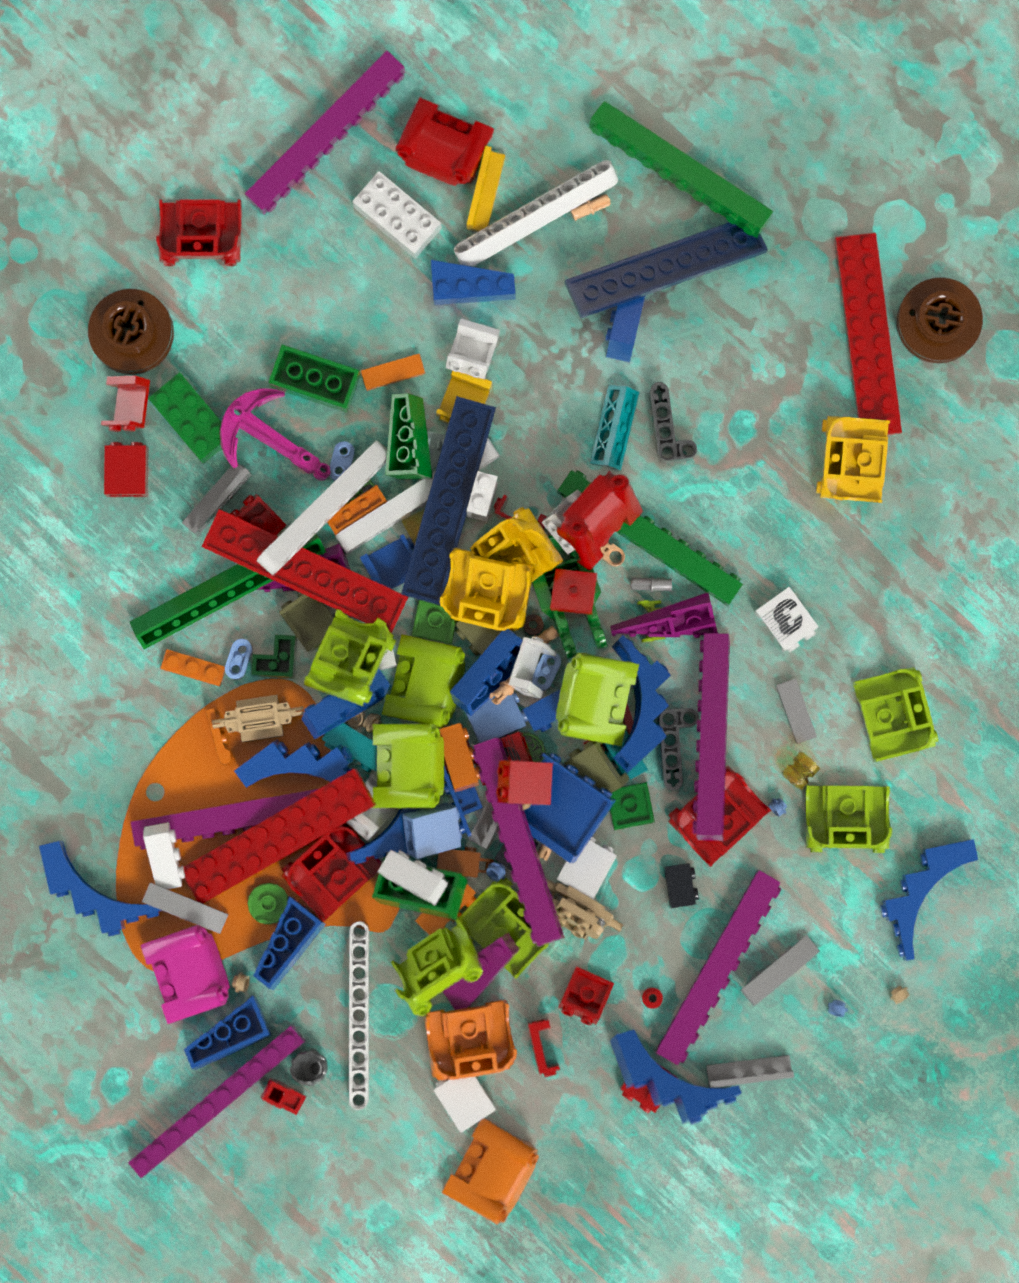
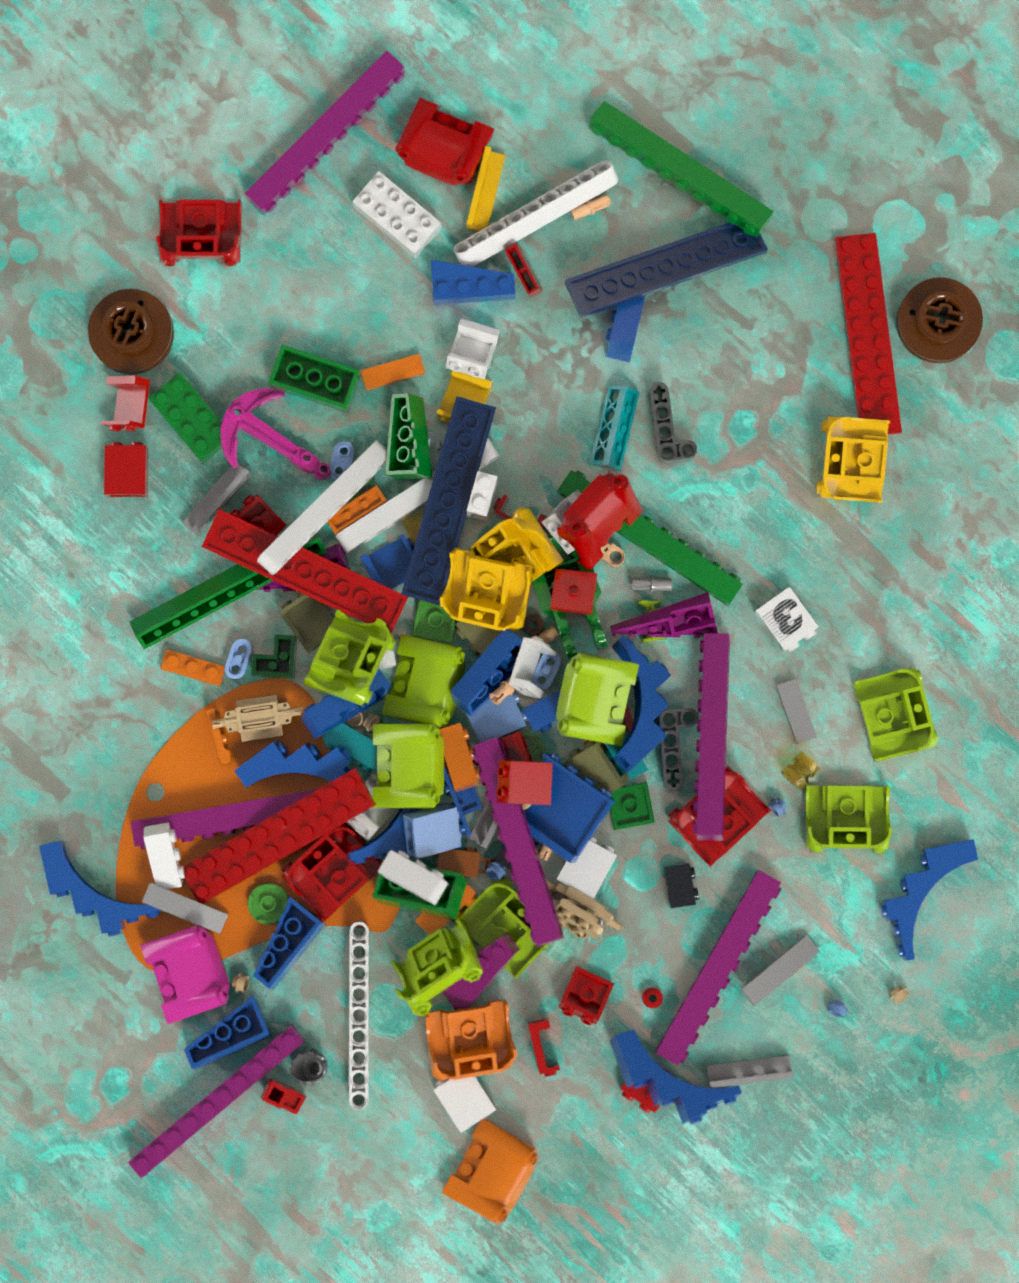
none -> red piece [505,244,542,298]

